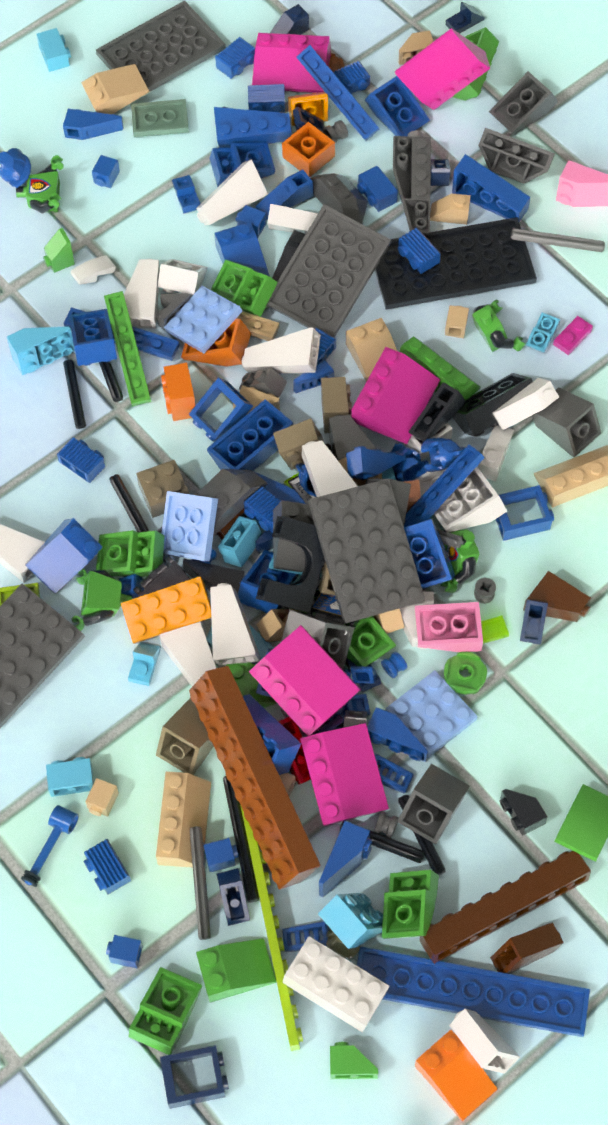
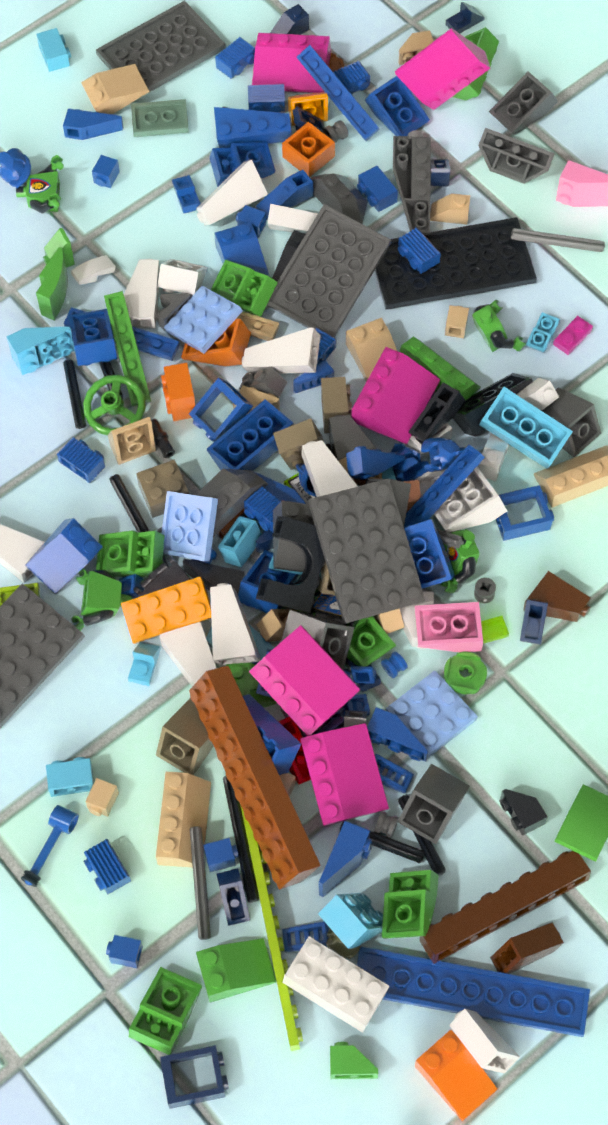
blue wedge [452,154,530,222] -> none
none -> bright green slope [36,247,68,321]
none -> bright green piece [83,375,146,435]
none -> tan slope [108,417,156,465]
none -> black pin [151,419,175,458]
none -> medium azure slope [479,387,573,469]

